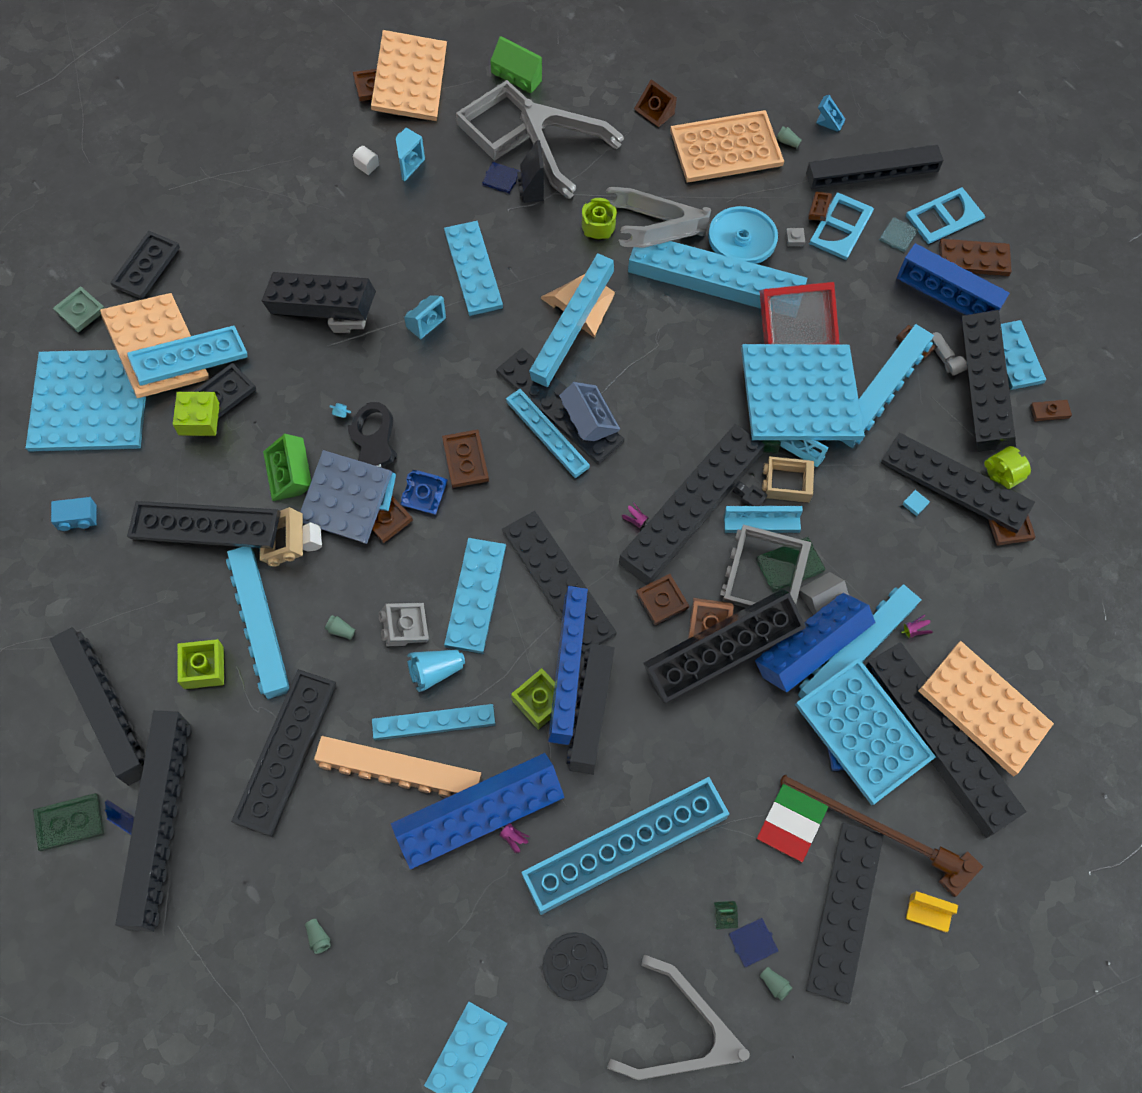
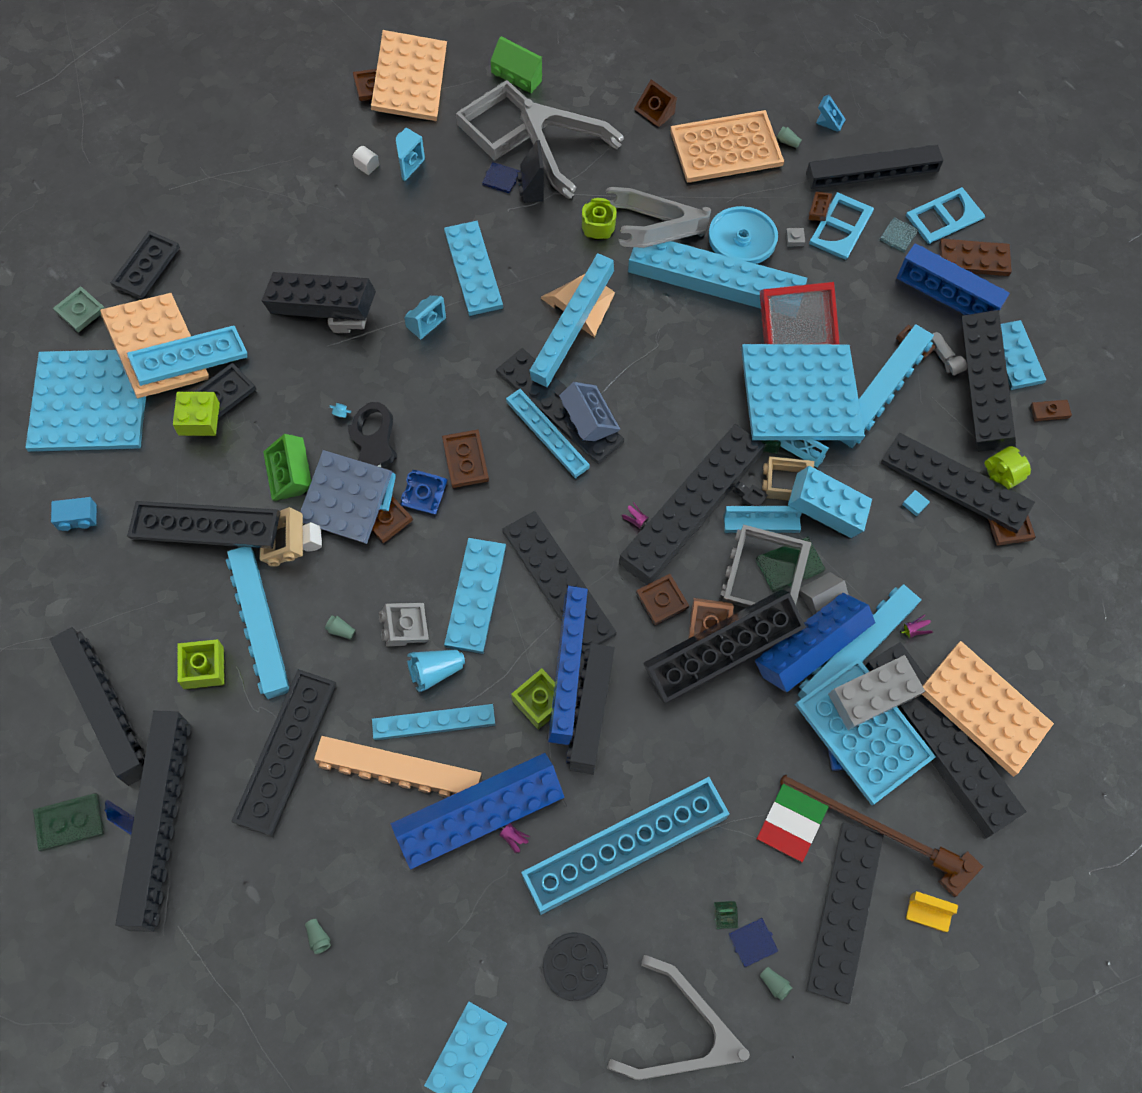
none -> medium azure brick [788,466,872,538]
none -> light grey brick [828,655,925,730]

